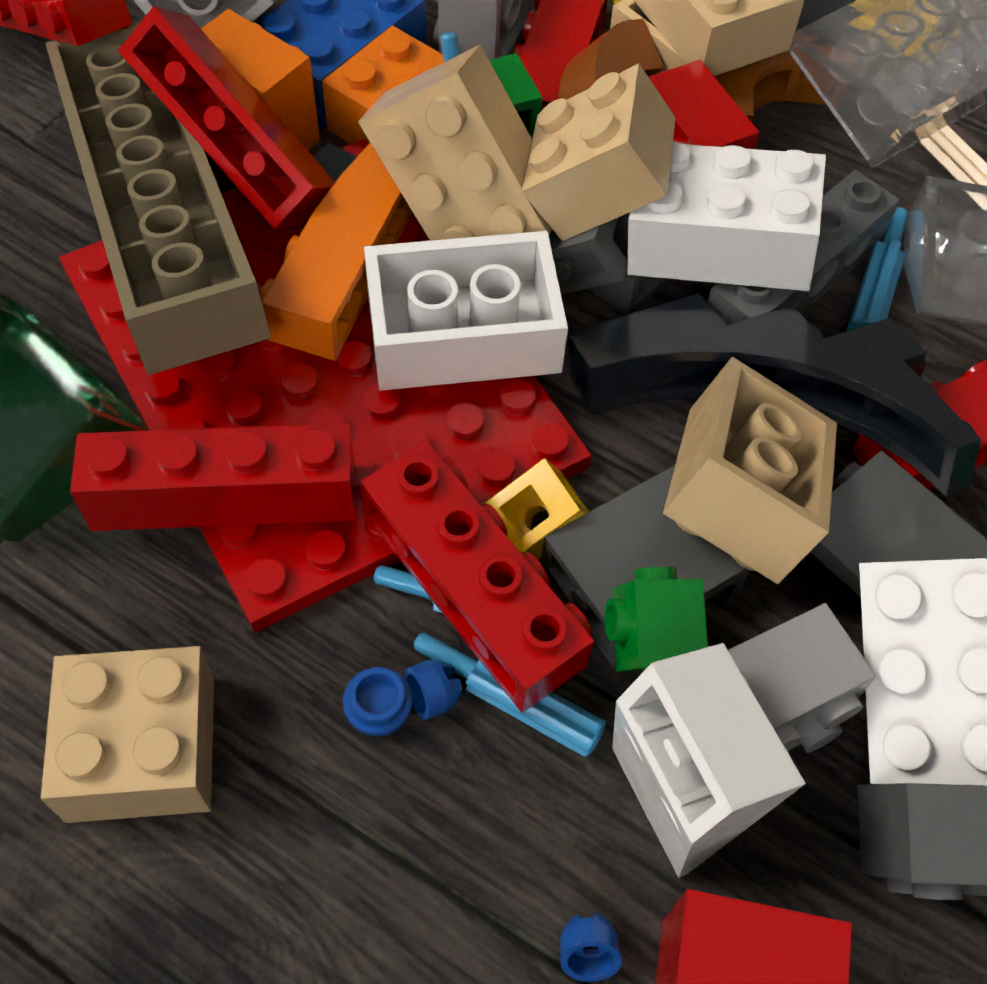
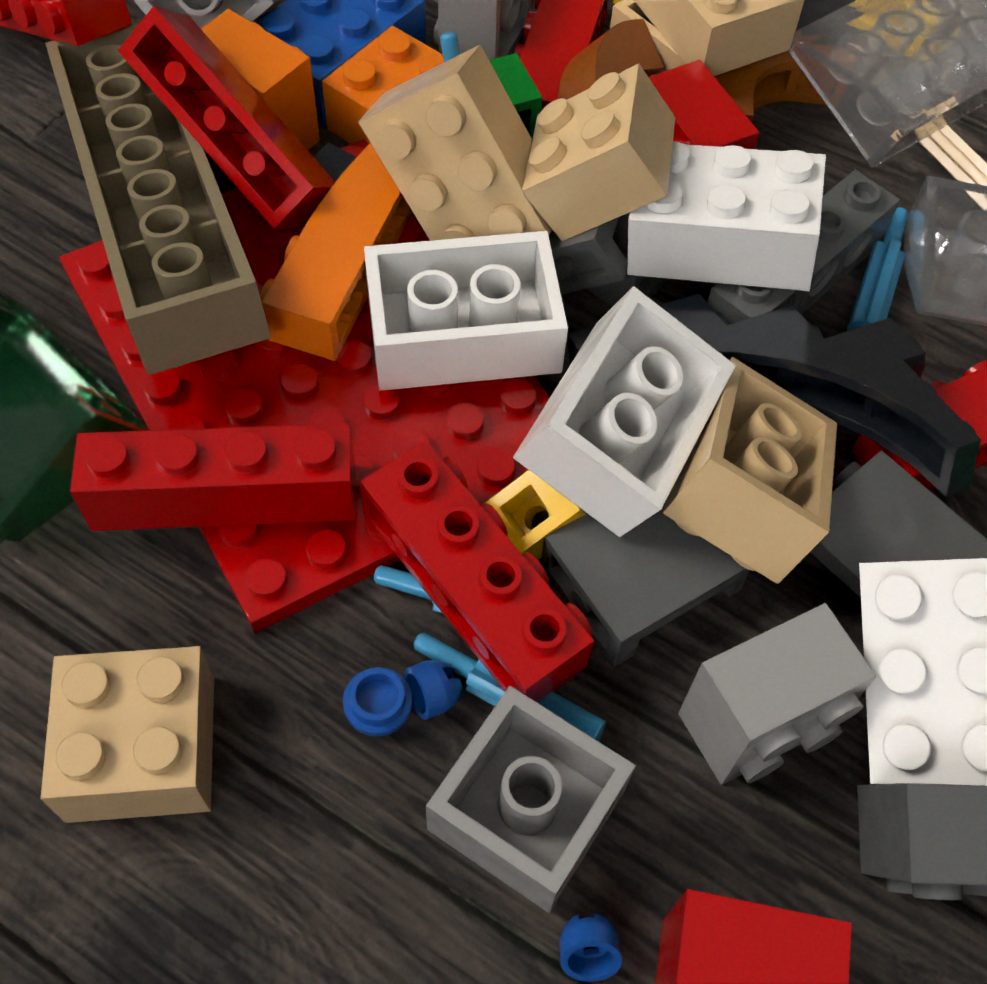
green brick [604,567,708,672] -> none
white slope [612,643,806,878] -> none
none -> light grey brick [426,686,636,913]
none -> white brick [513,286,736,537]

